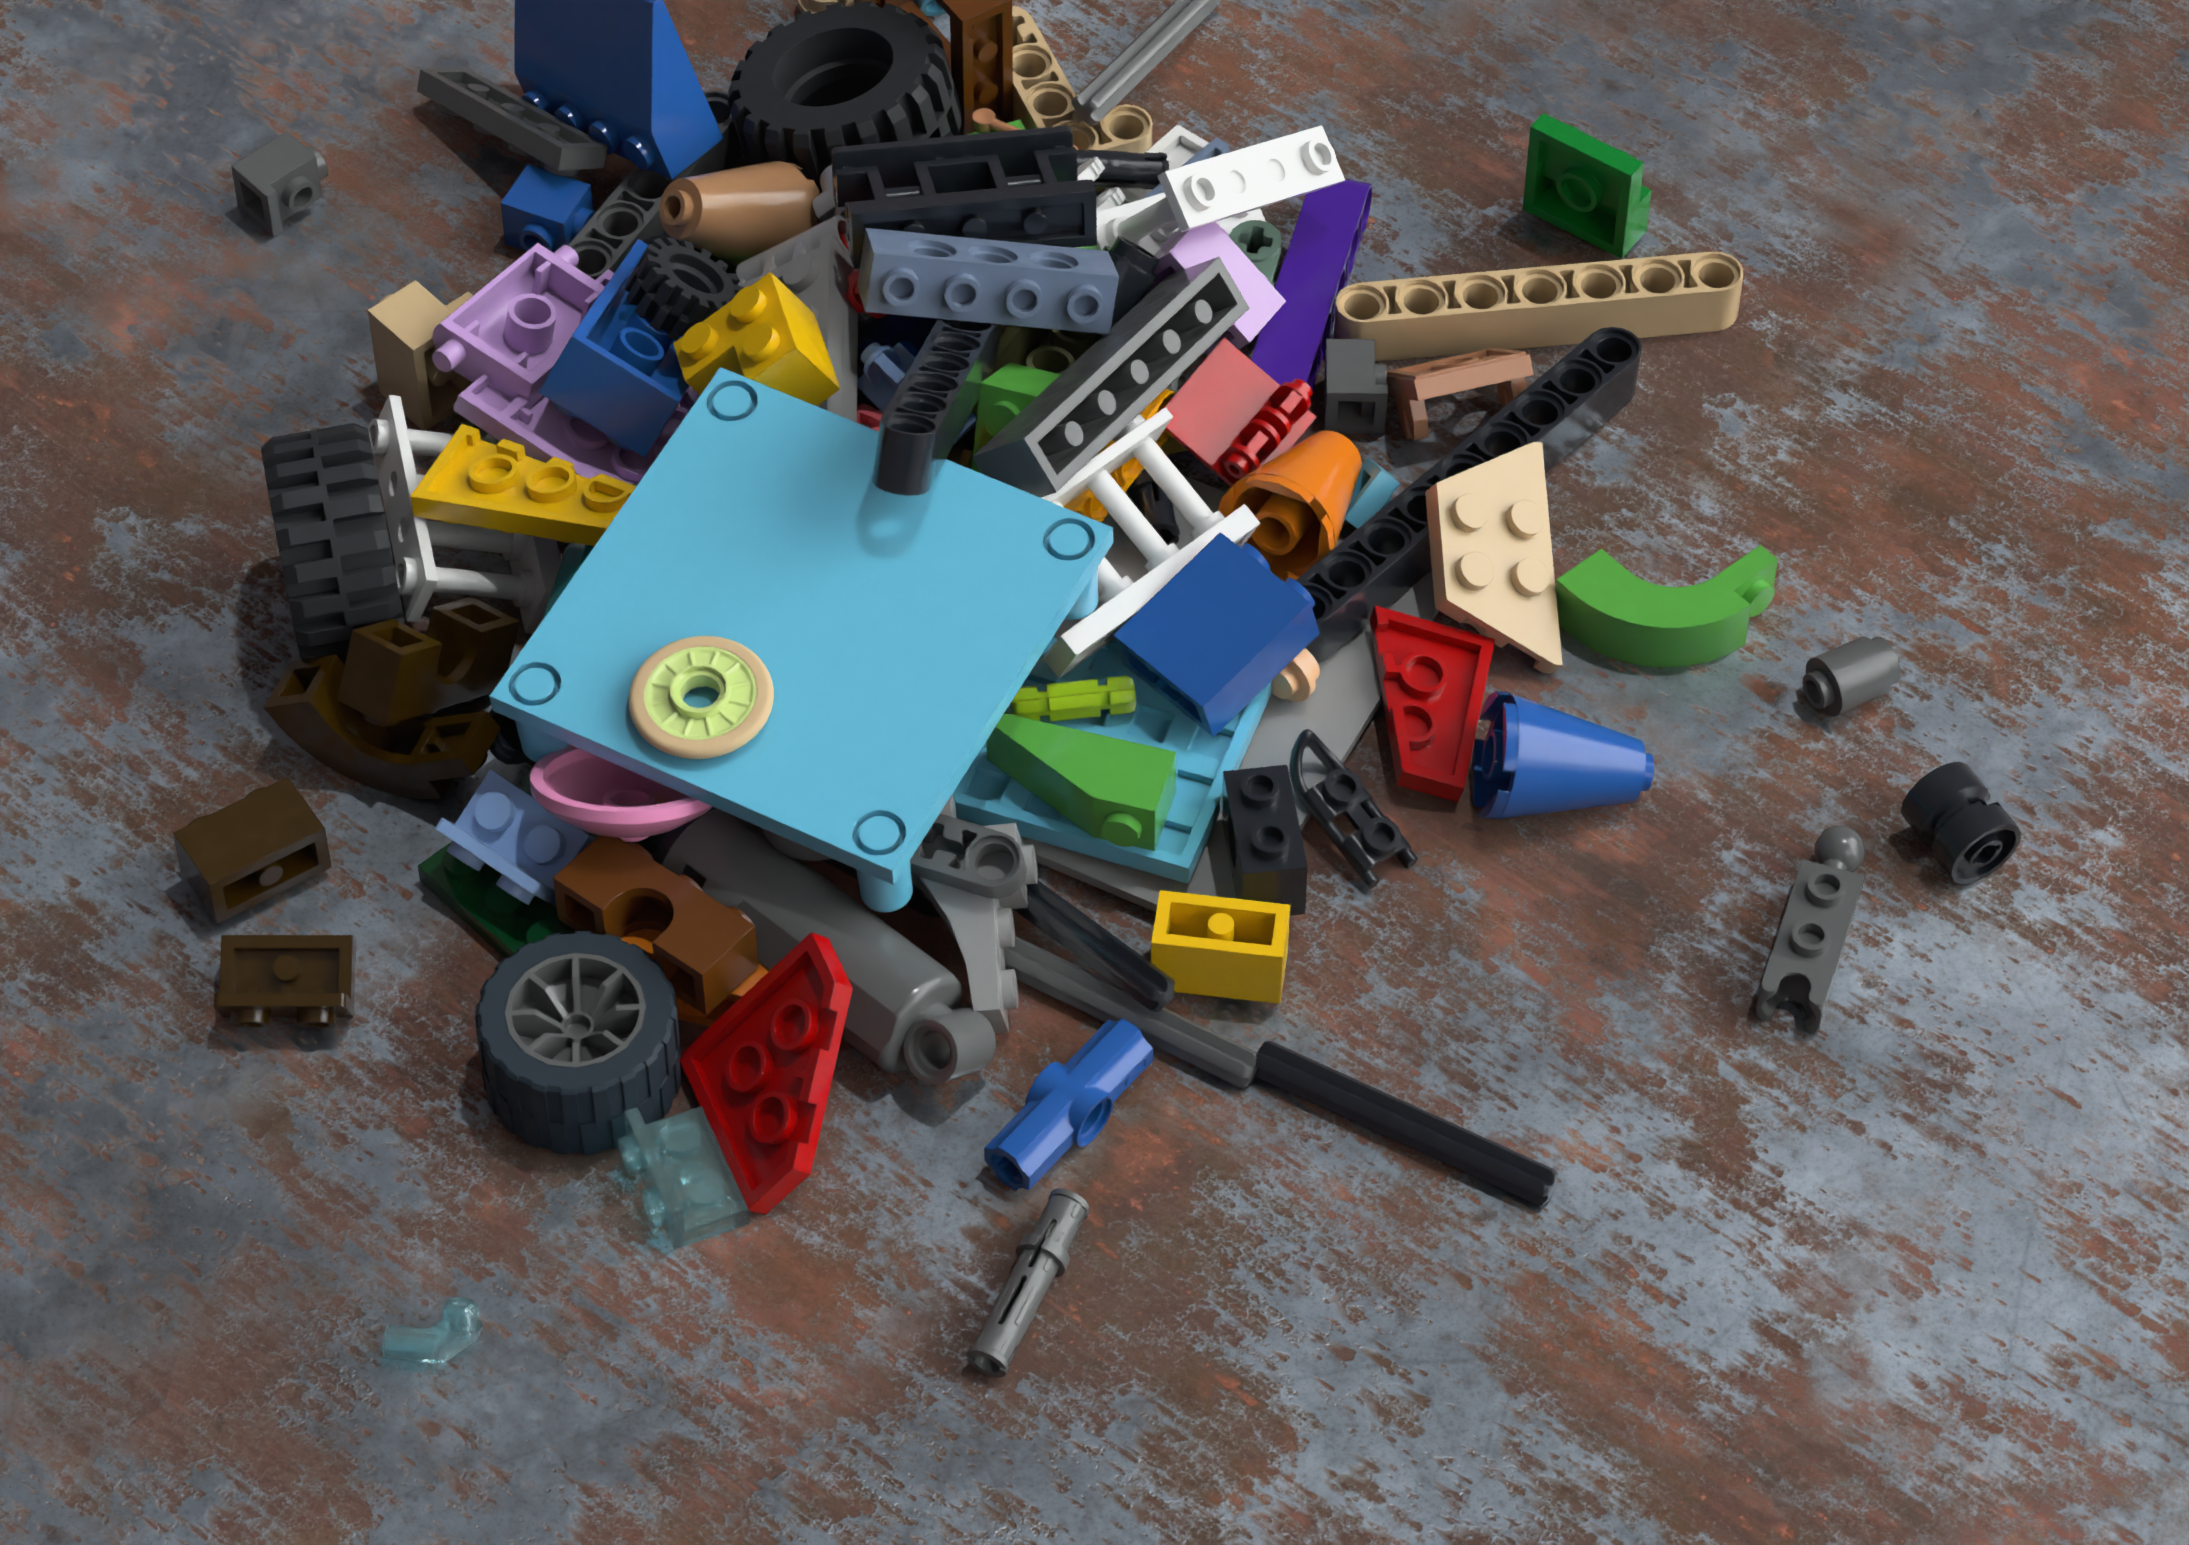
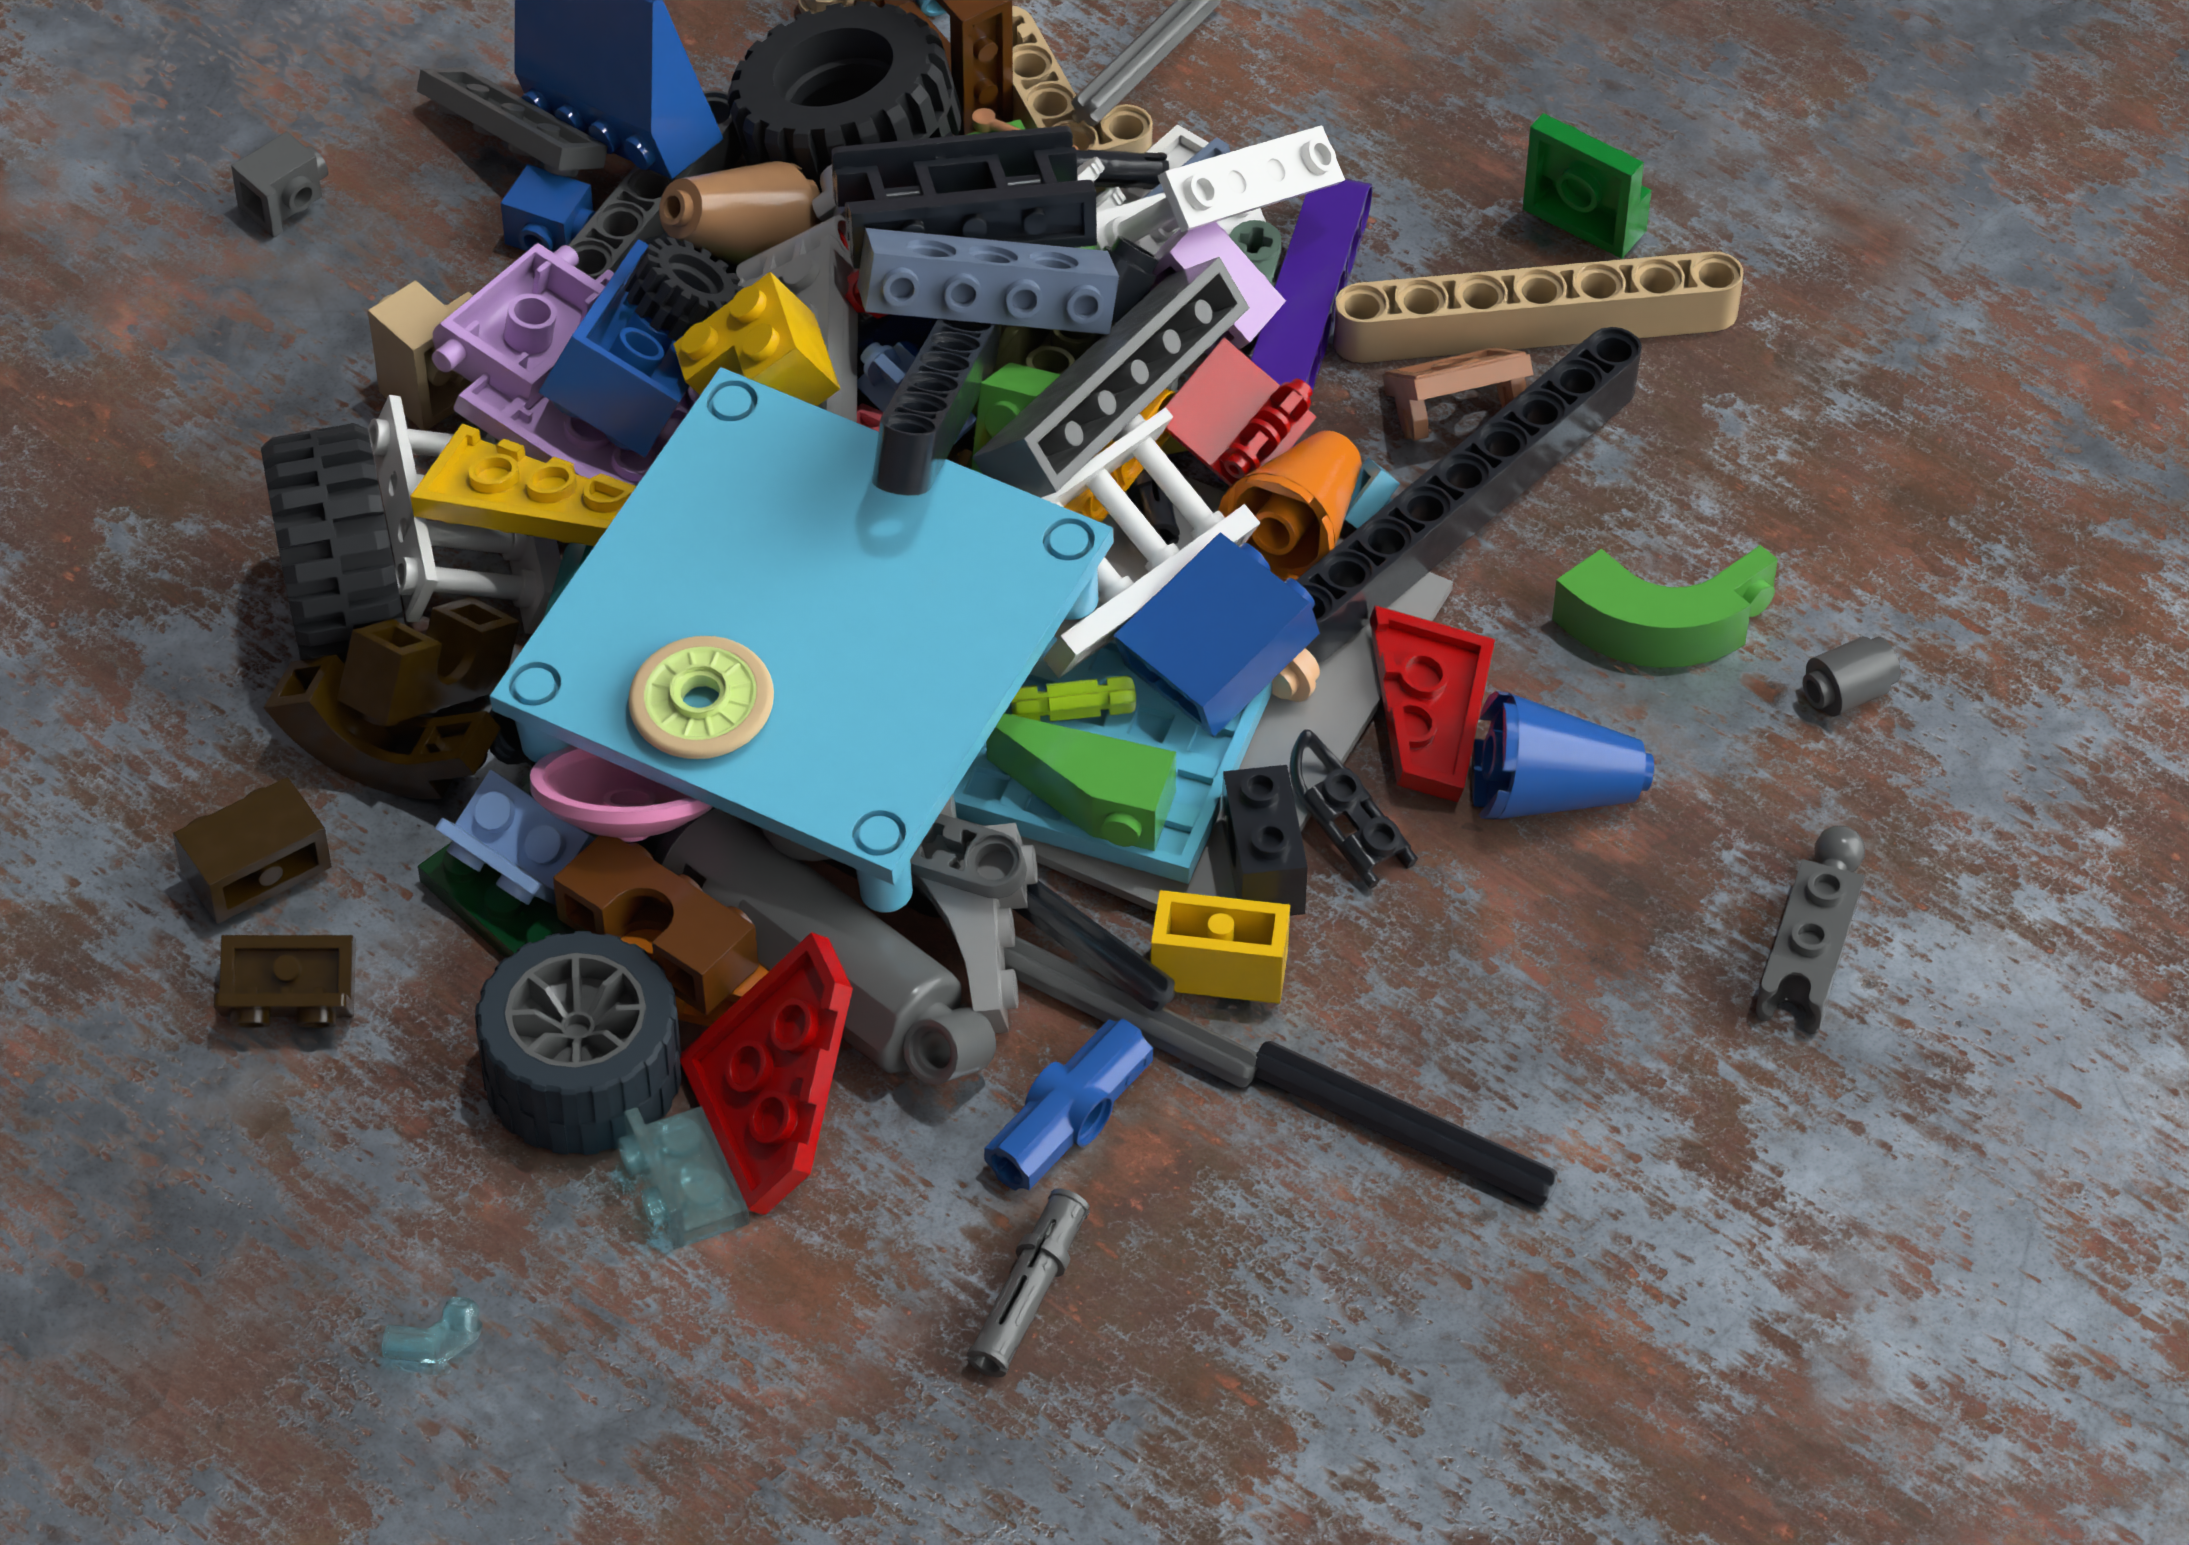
dark grey brick [1324,338,1388,434] -> none
tan wing [1425,442,1563,674] -> none
black wheel [1901,762,2021,884] -> none

